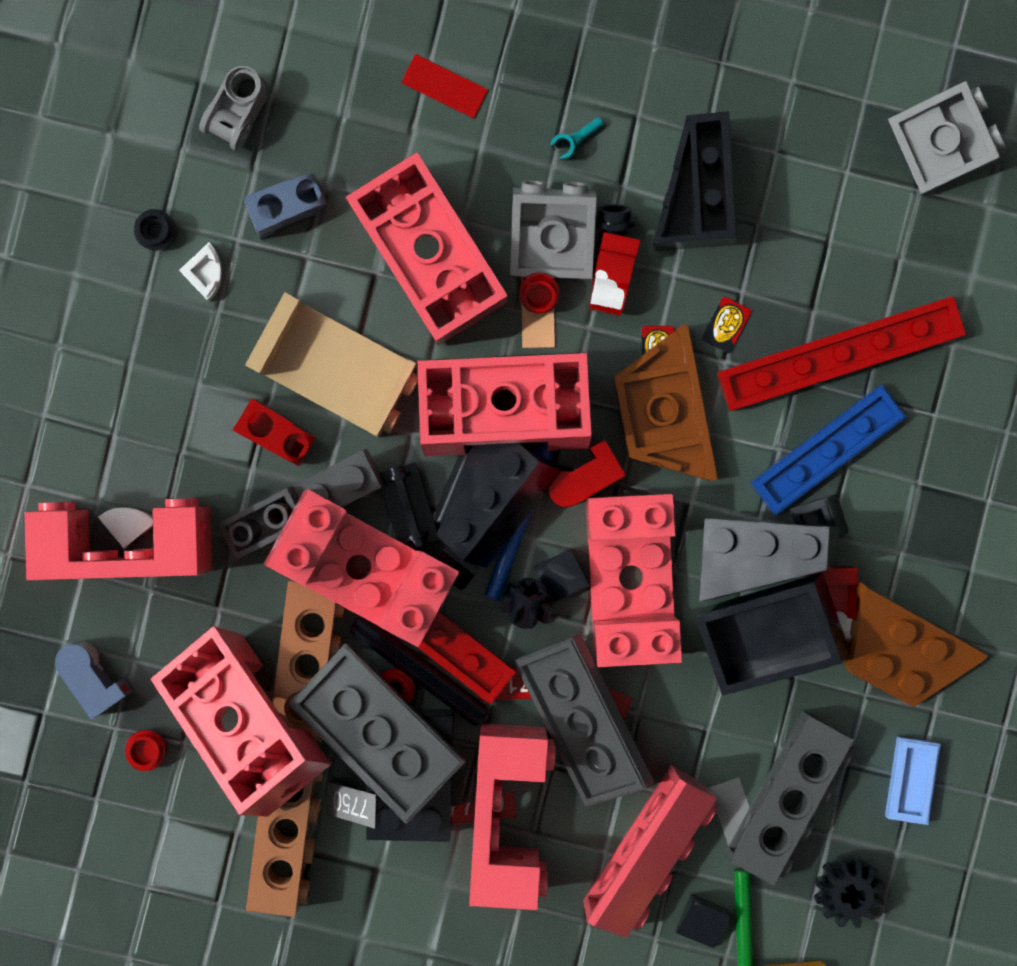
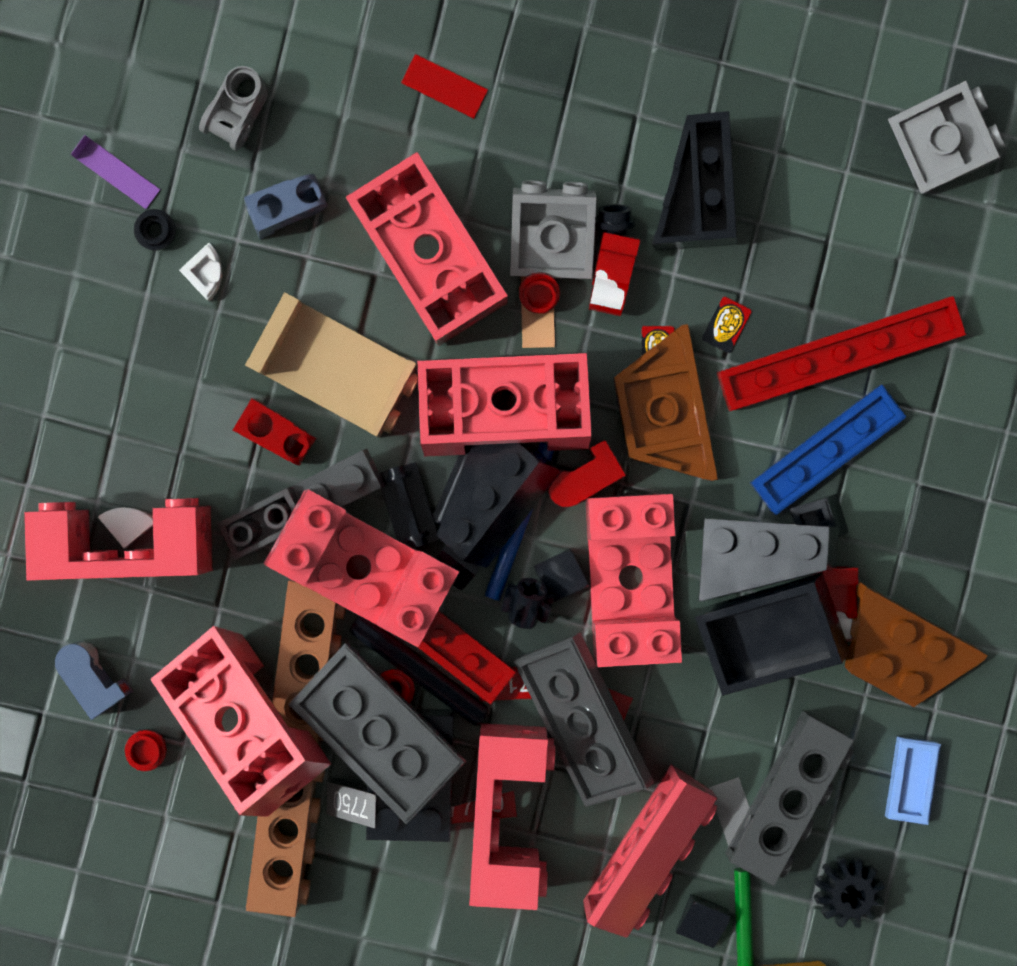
teal hand [550,117,604,160] -> none
none -> medium lavender piece [70,135,160,209]

